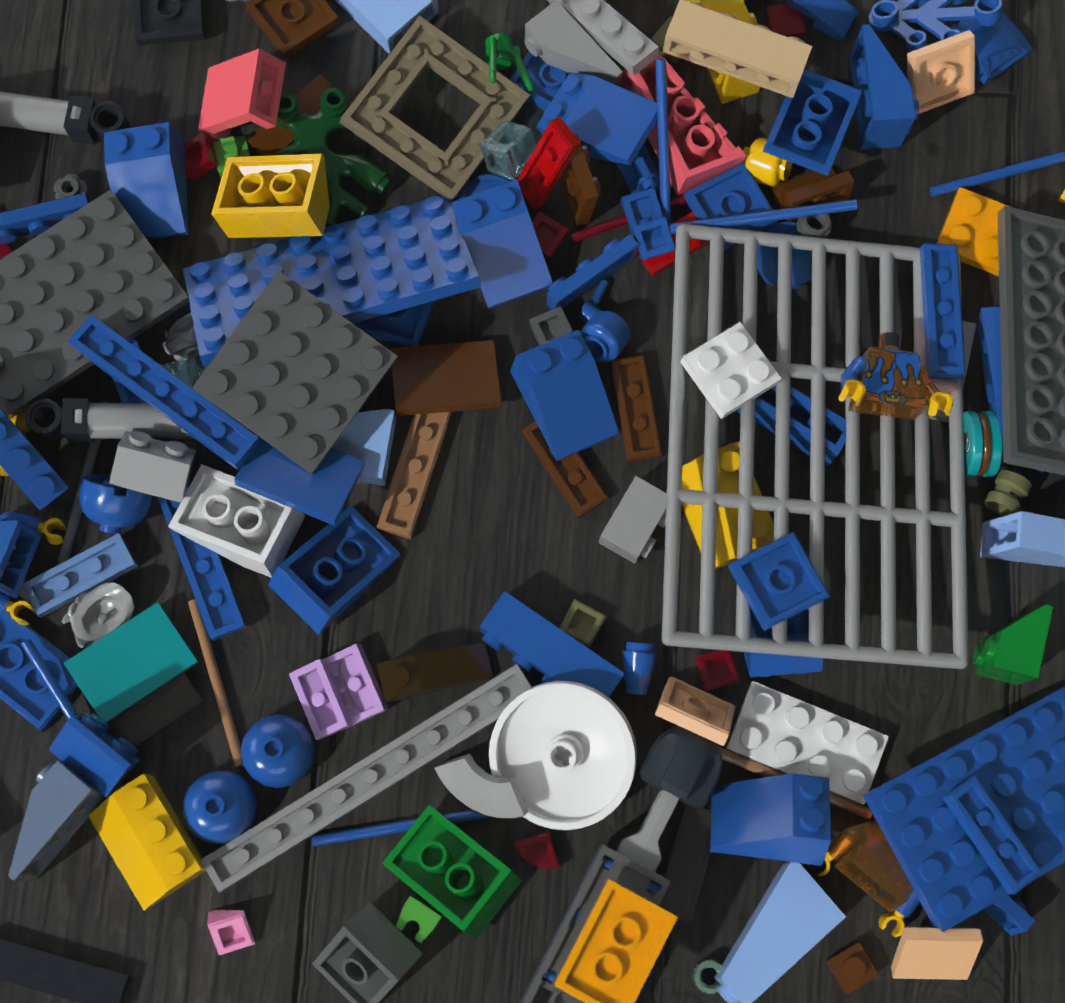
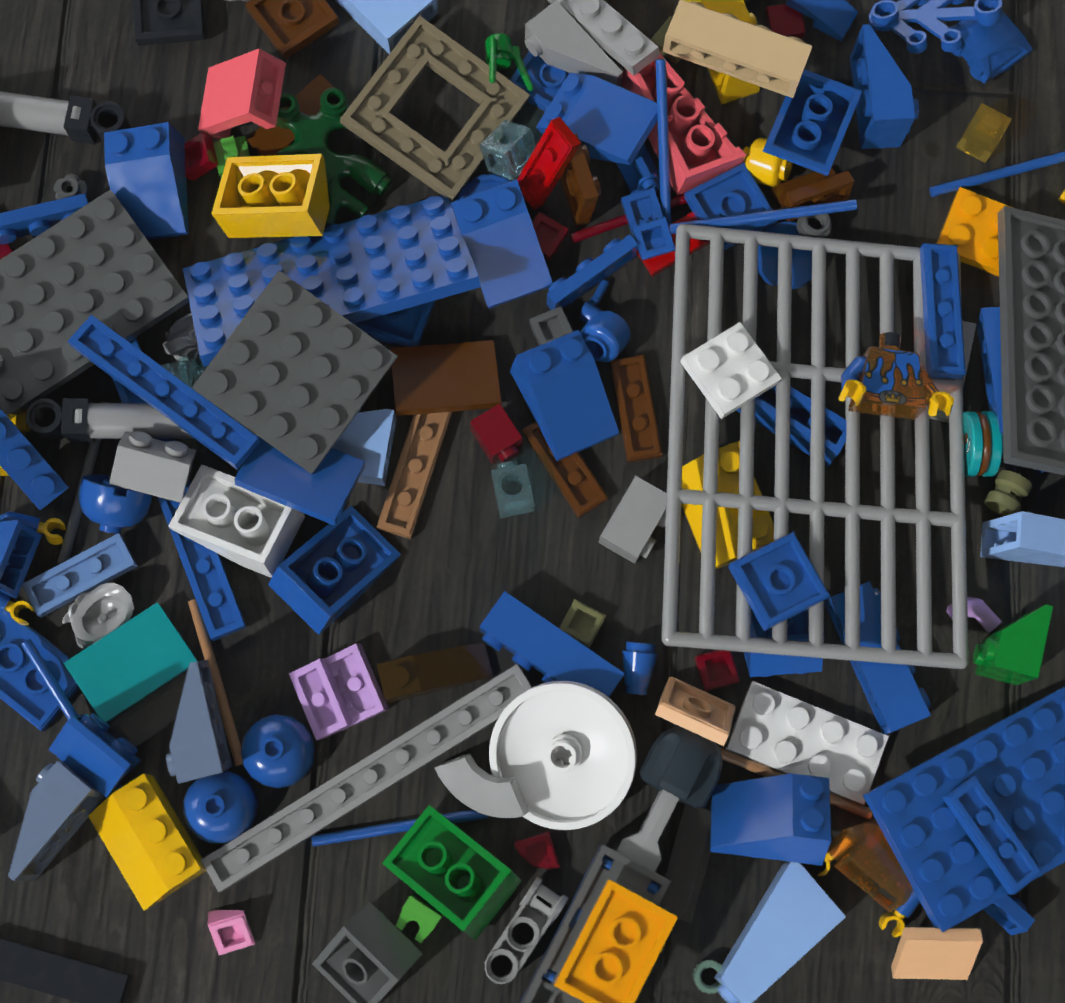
reddish brown plate [825,941,879,995] -> none
light nougat tile [907,30,975,114] -> none
none -> sand blue slope [166,660,233,783]
none -> dark red brick [470,403,522,465]
none -> light grey piece [485,877,568,984]
none -> clear light blue brick [491,461,535,519]
none -> blue brick [824,581,931,734]
none -> lavender arm [947,597,1002,633]
none -> clear yellow brick [956,103,1012,163]

